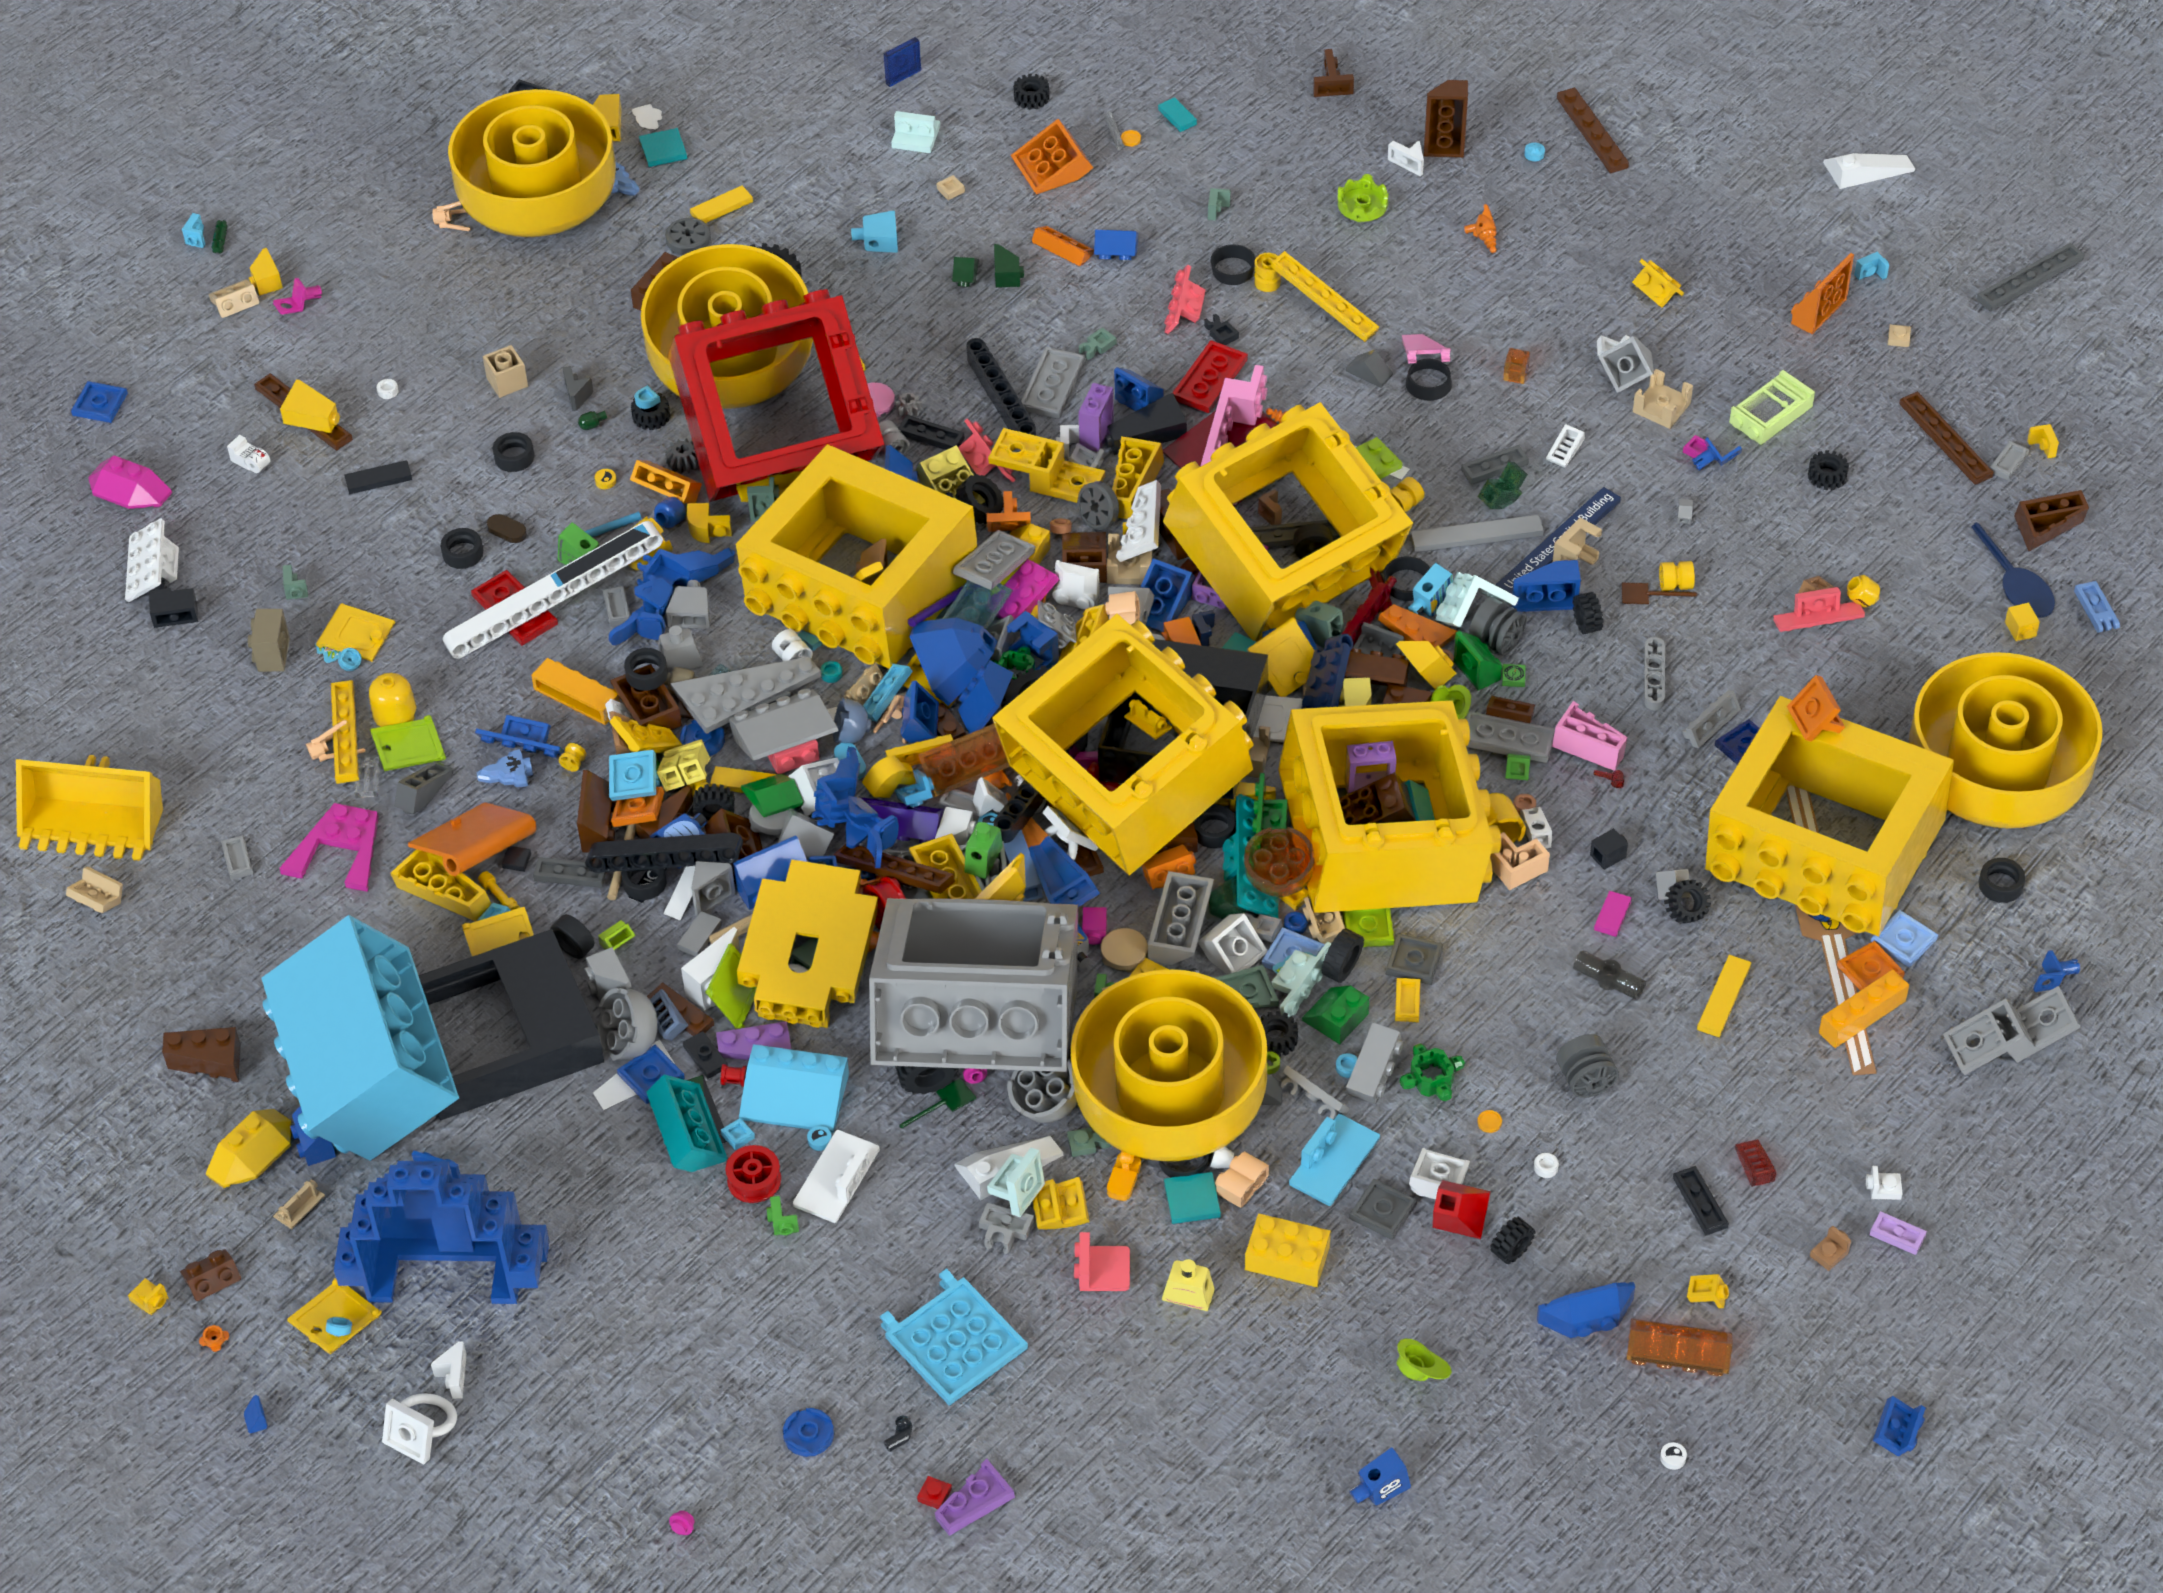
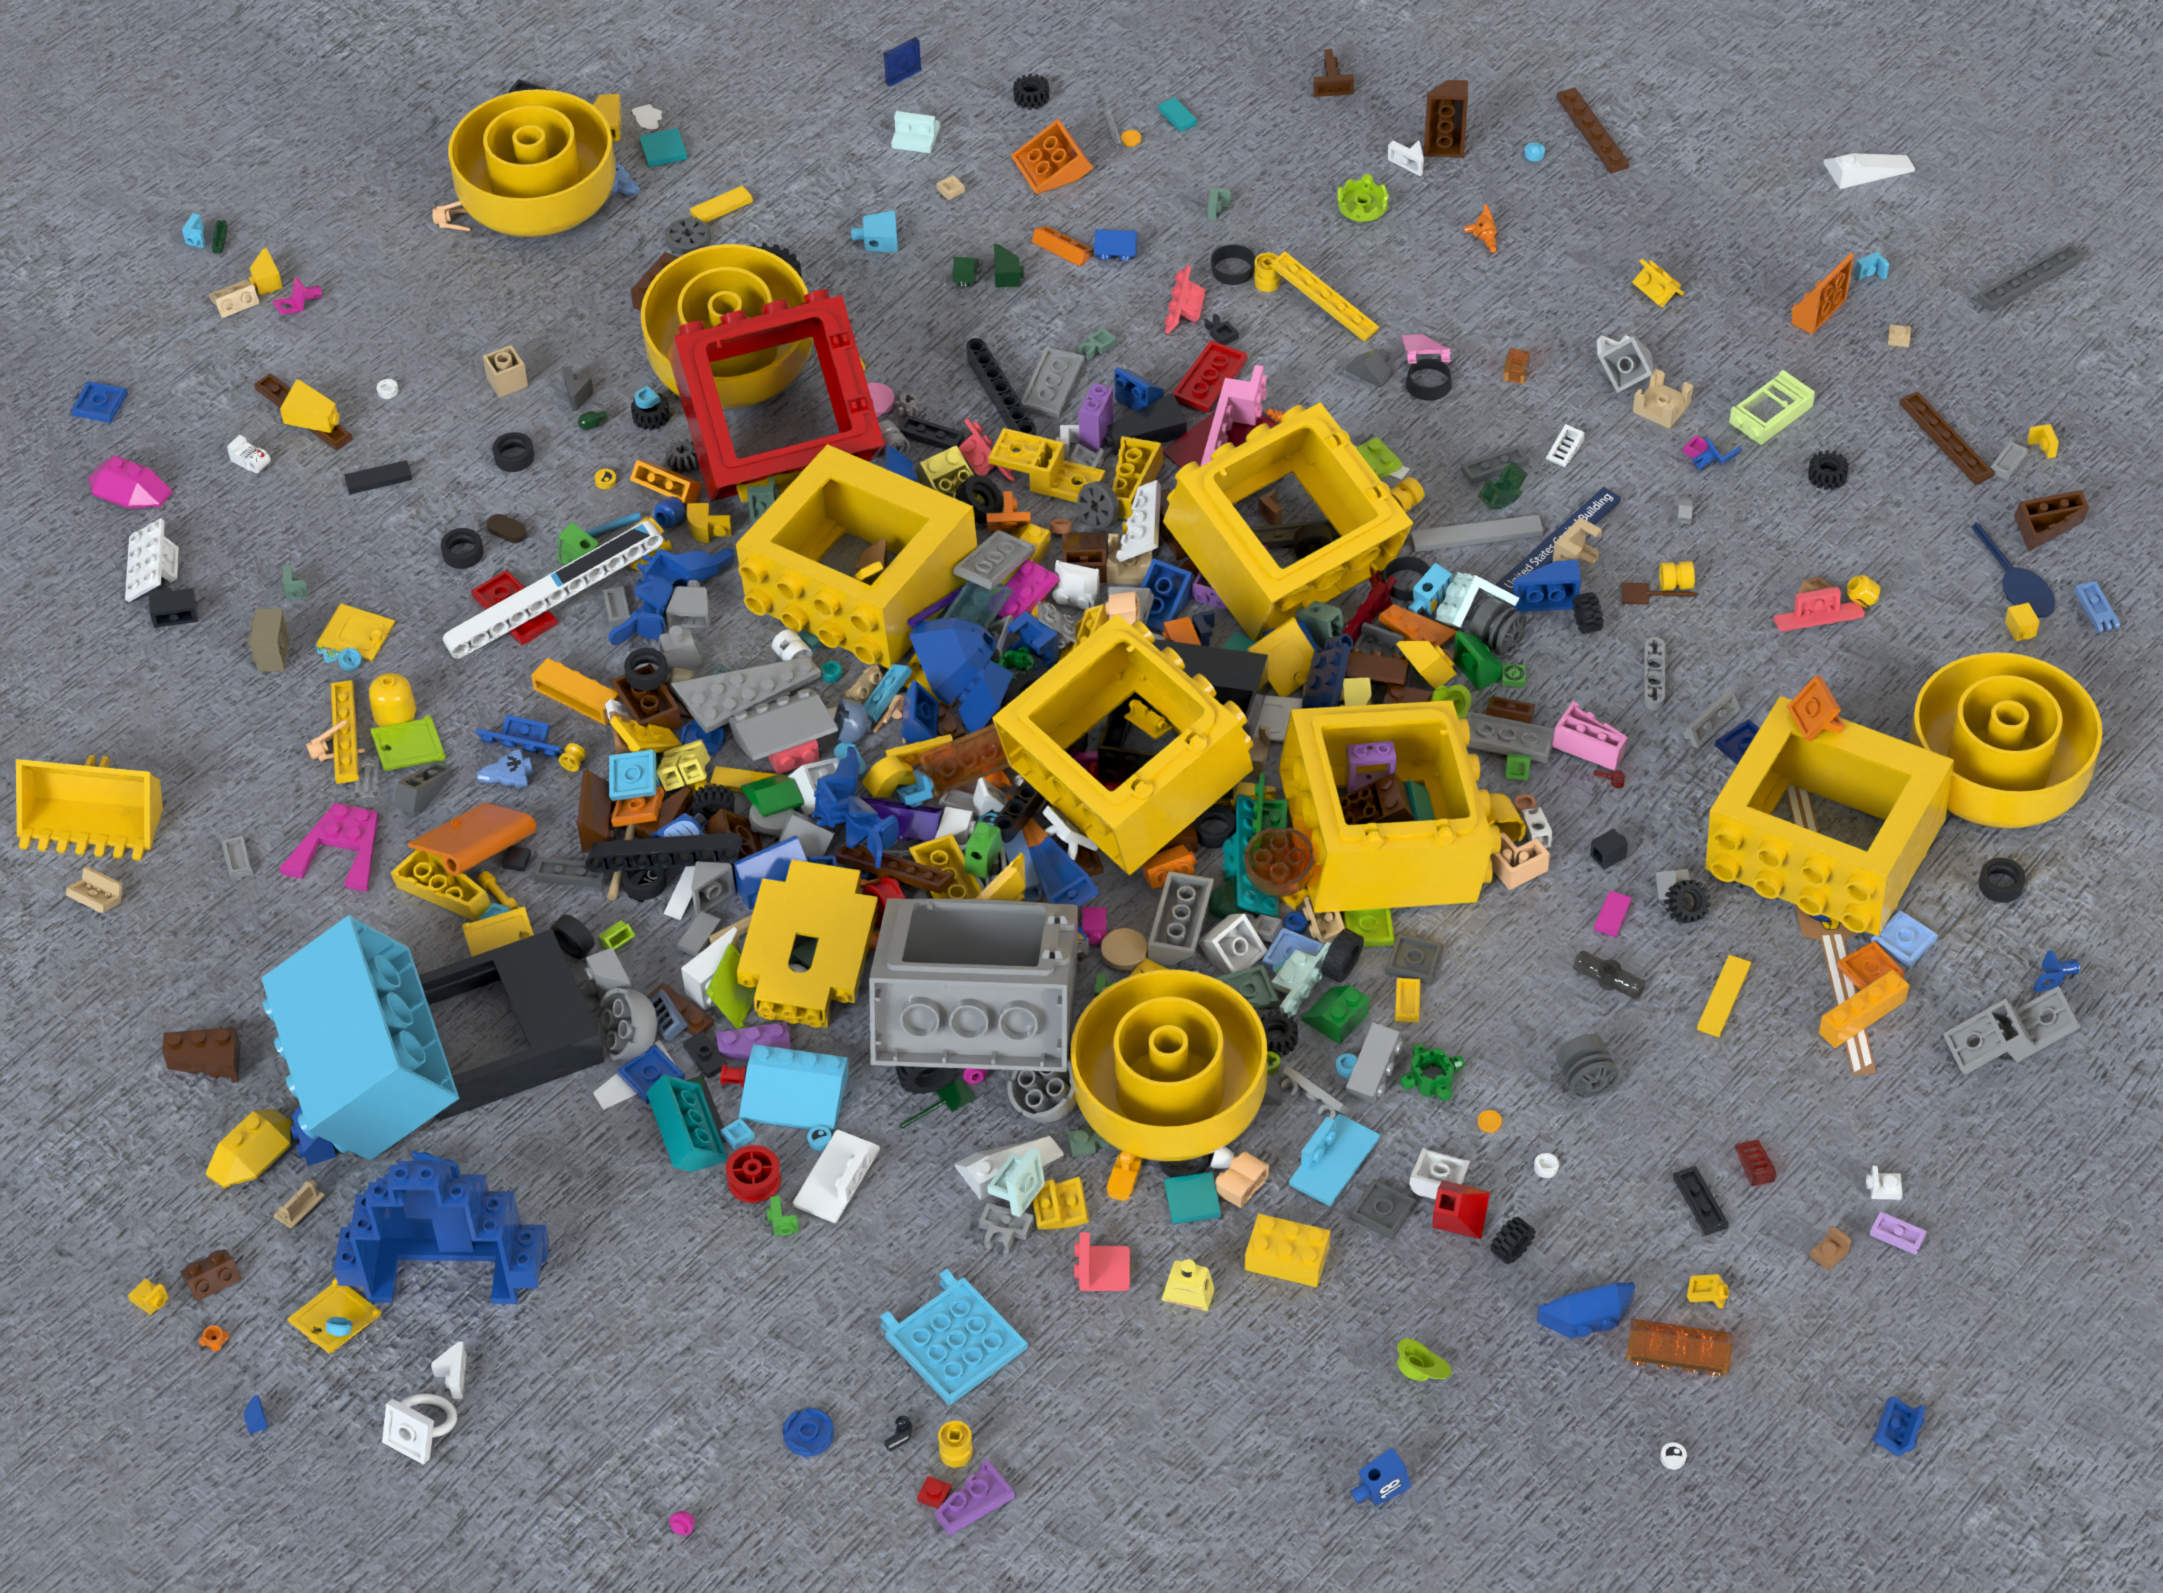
none -> yellow wheel [938,1421,973,1468]

